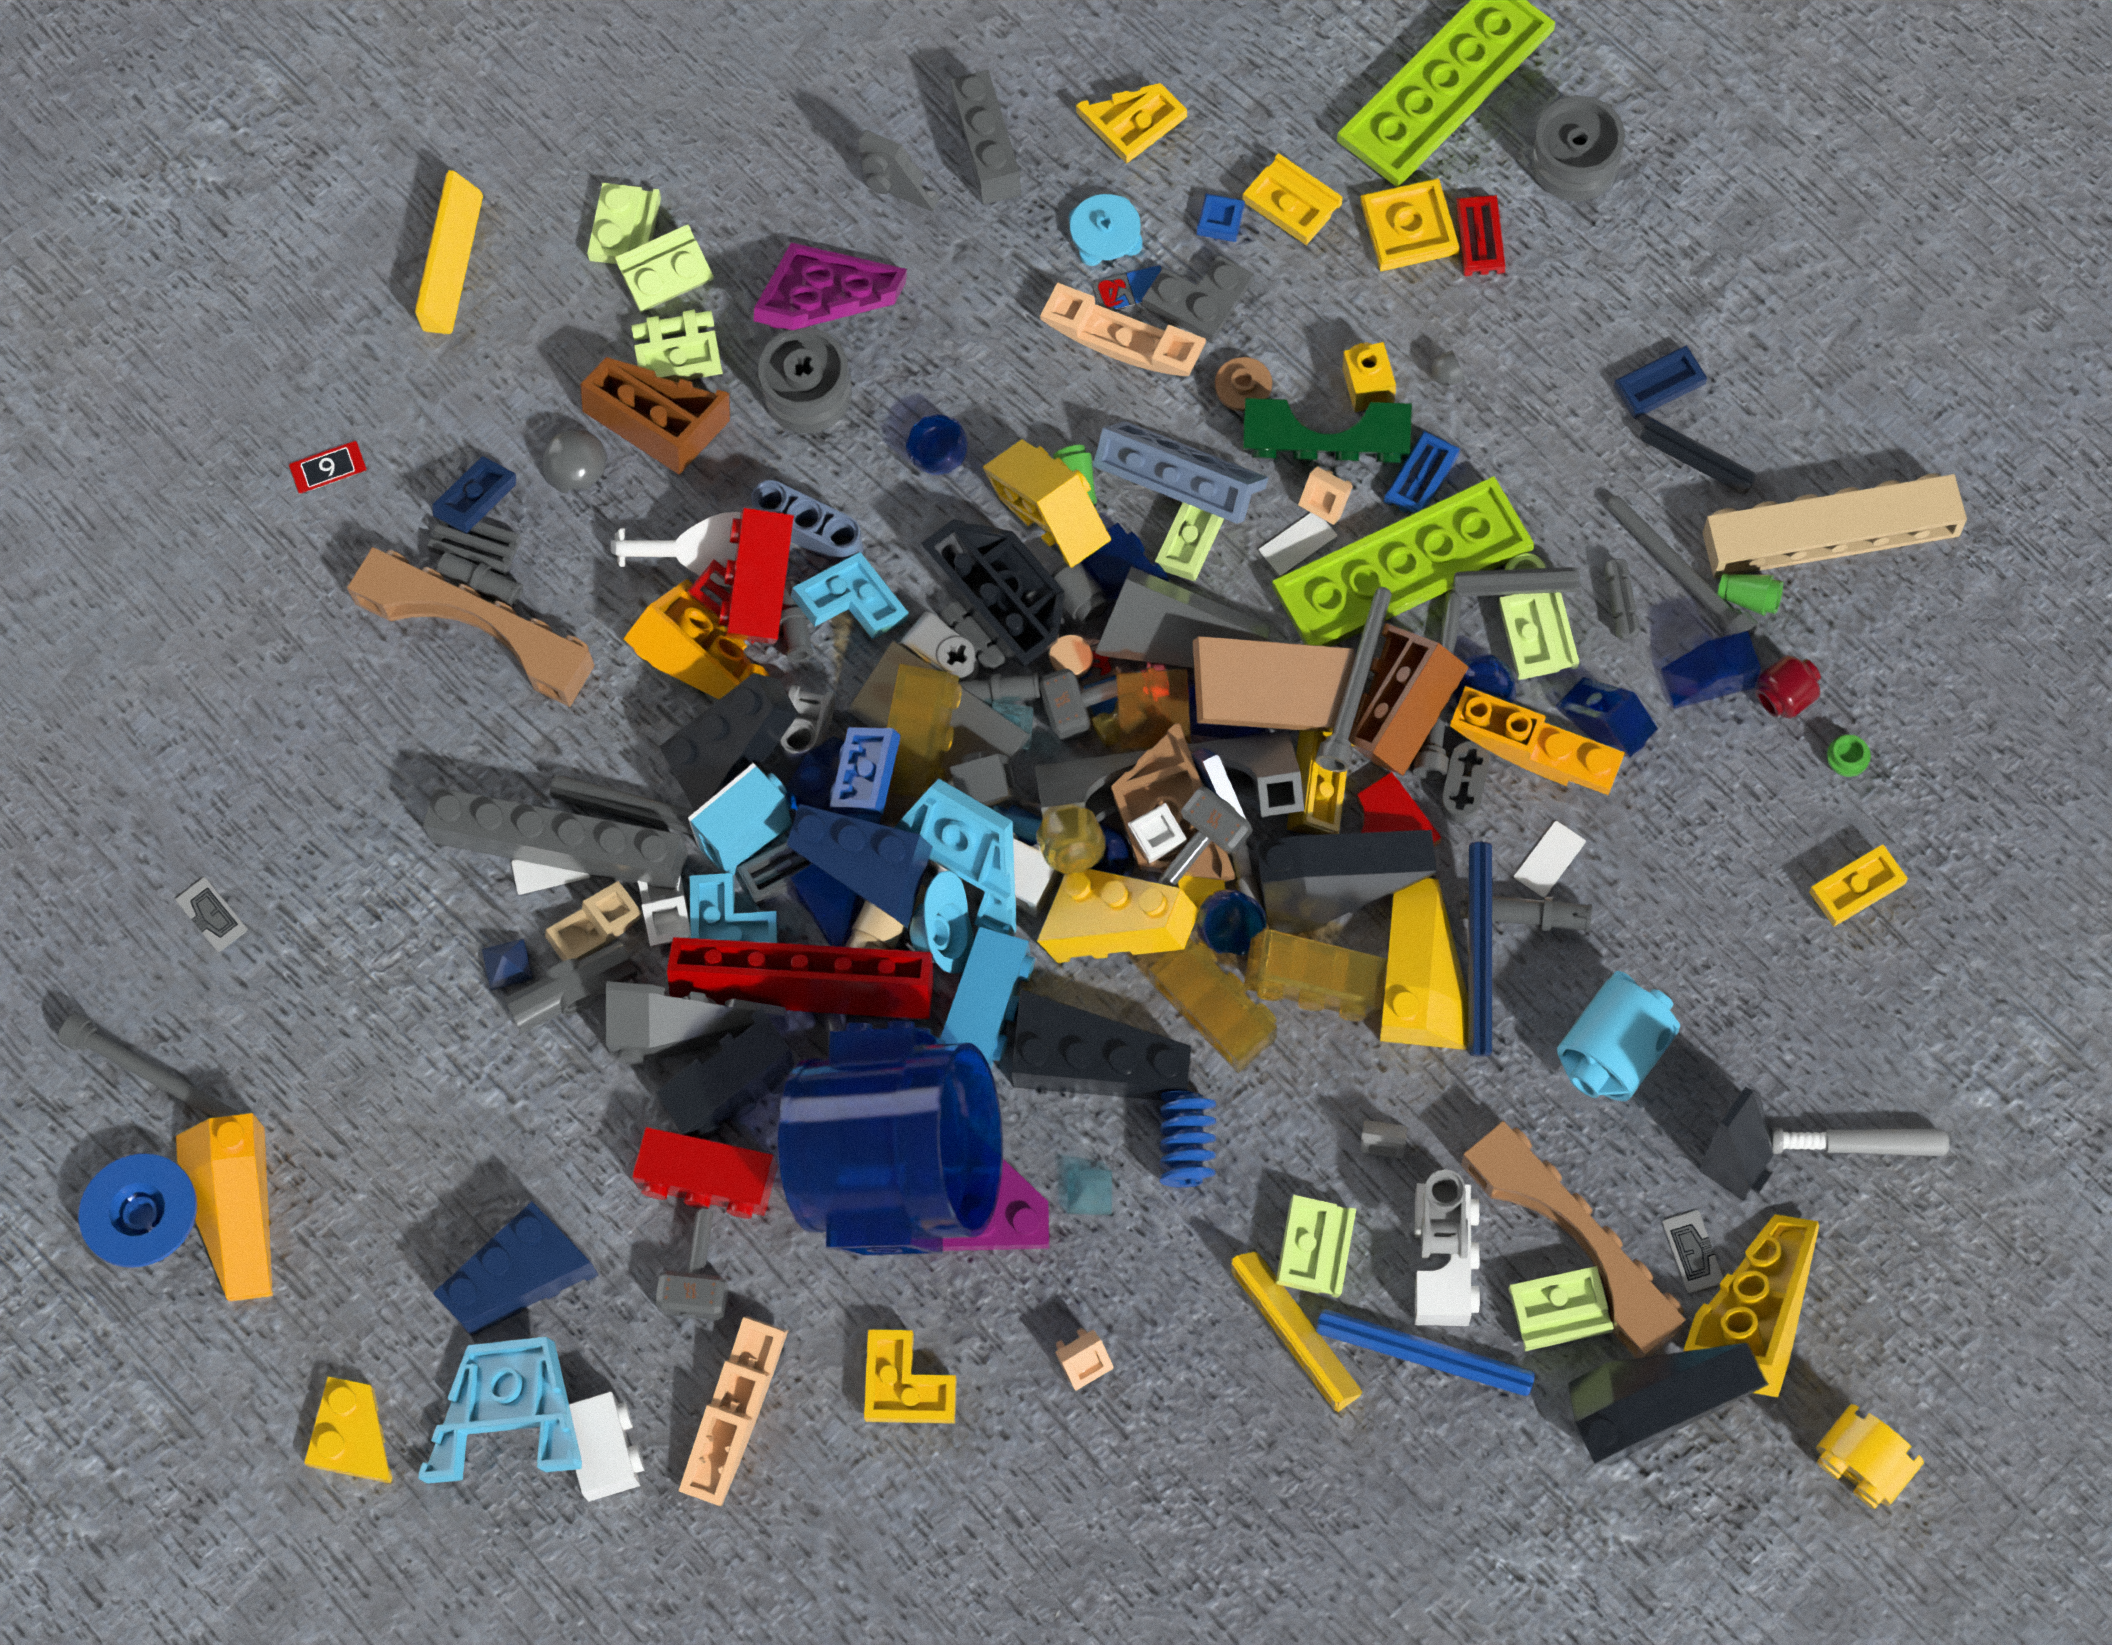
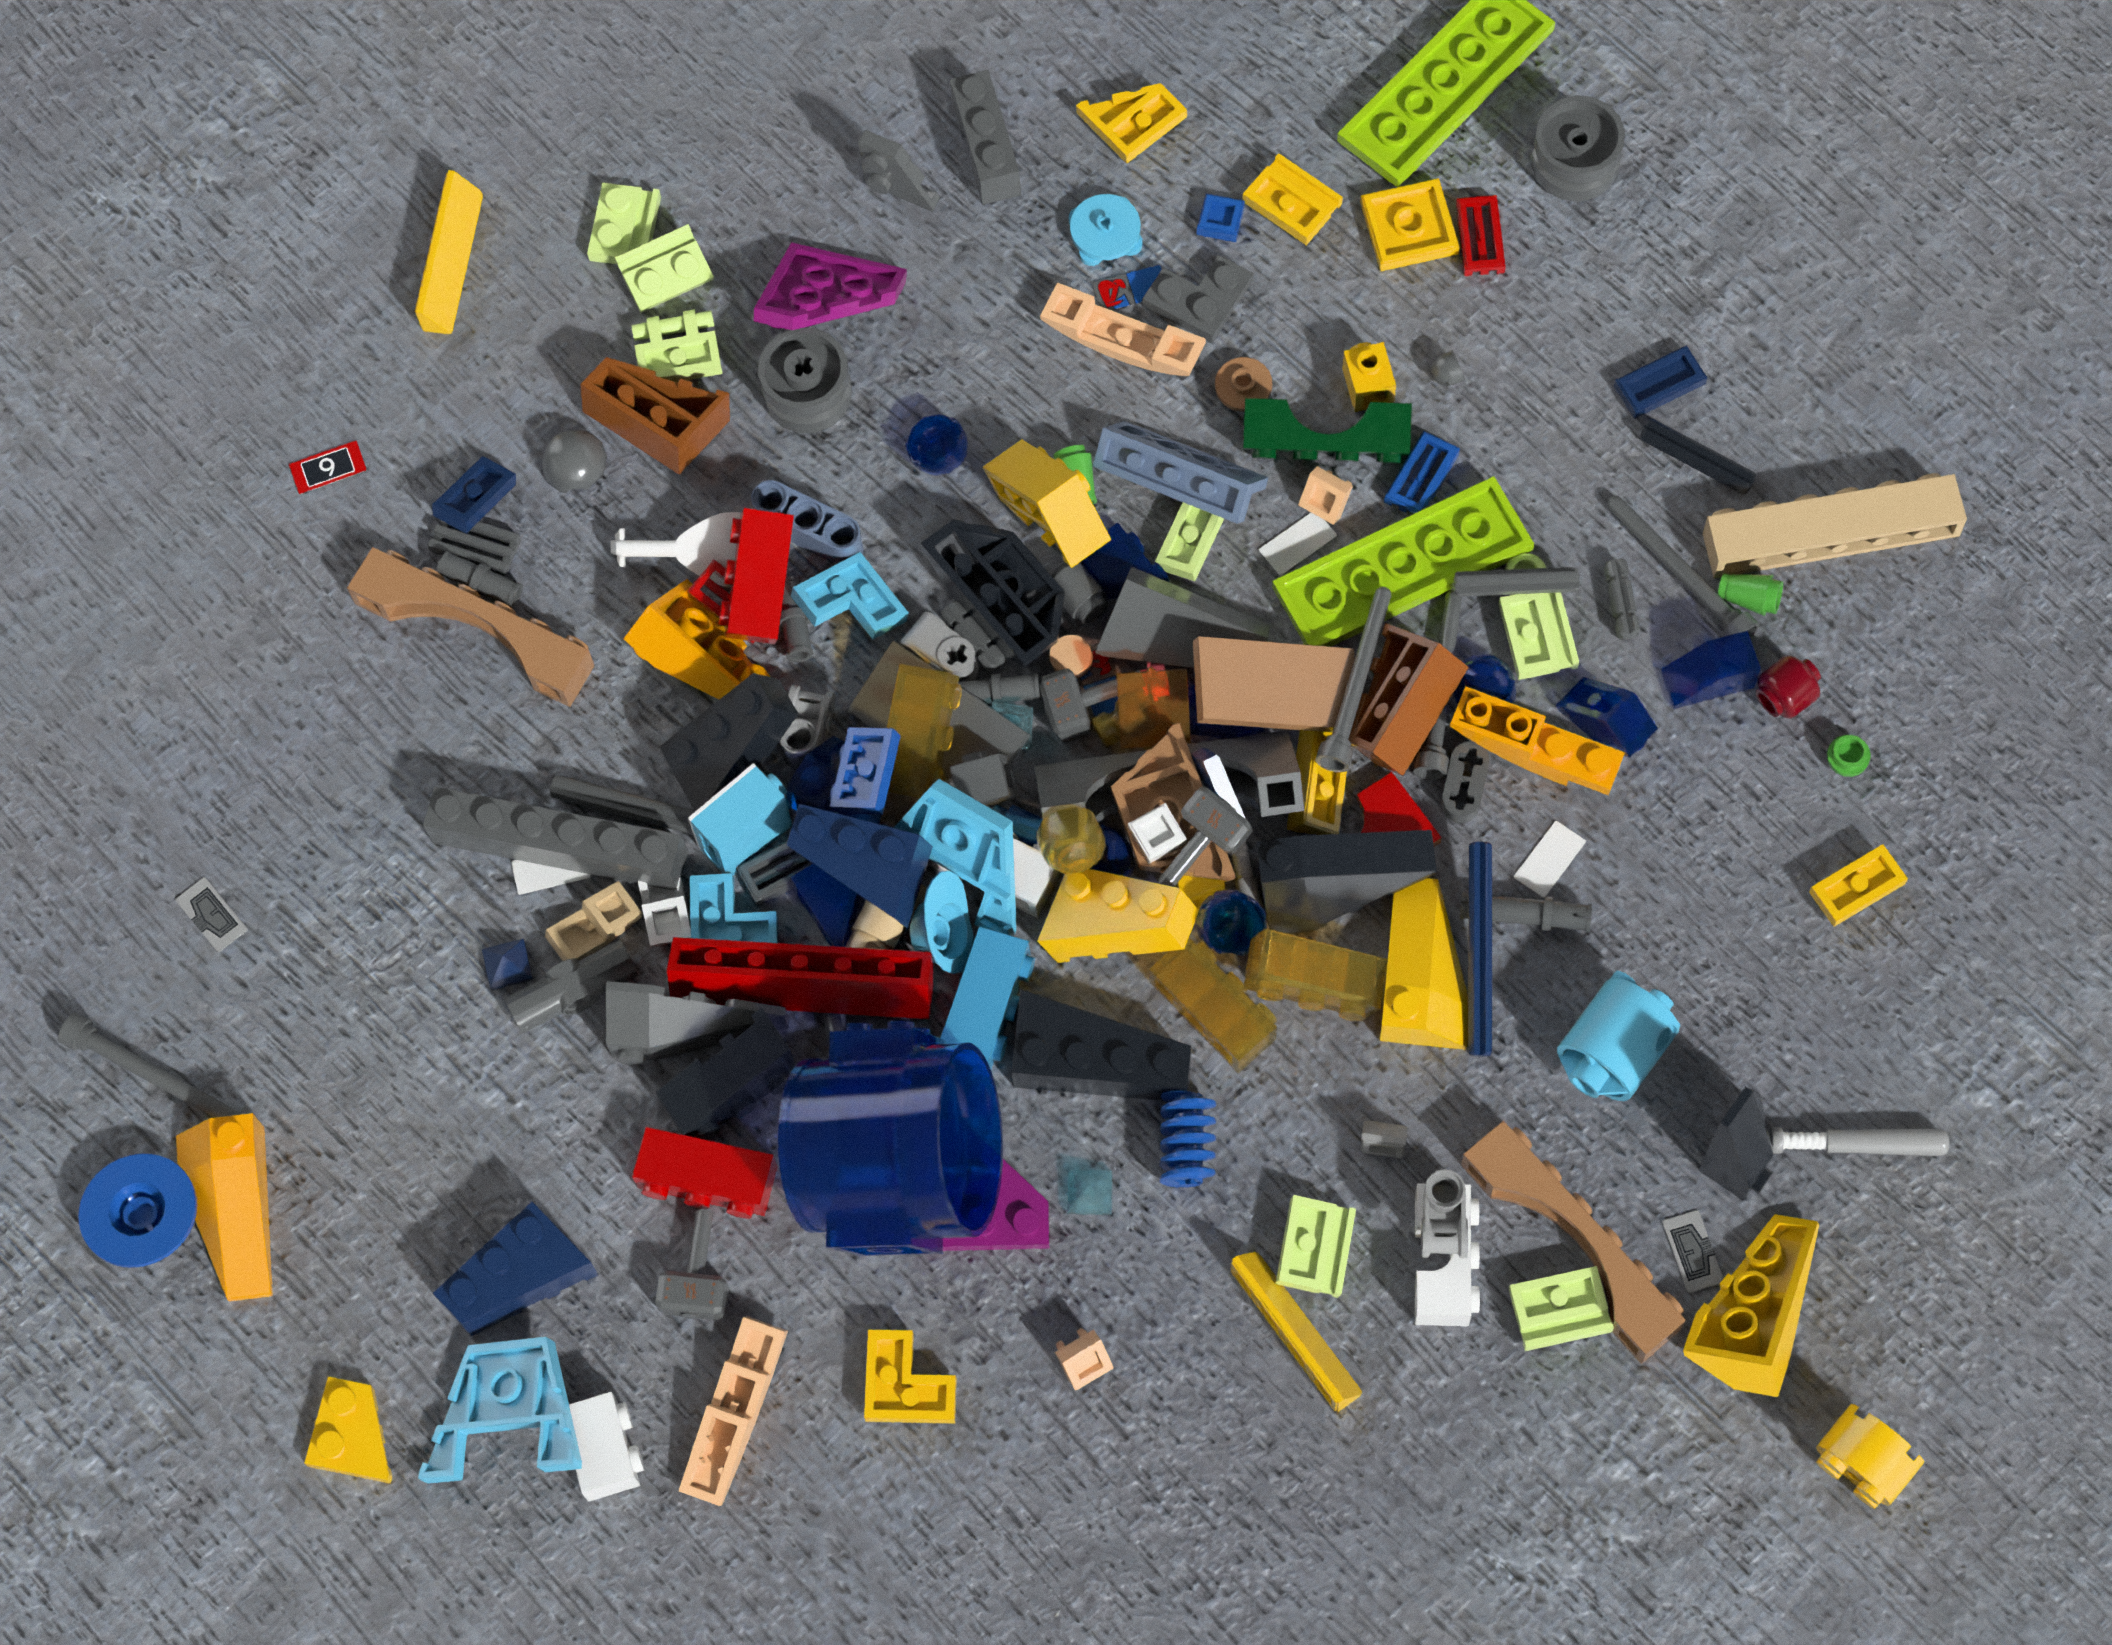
blue axle [1316,1309,1535,1396] -> none
black wedge [1568,1343,1769,1465] -> none

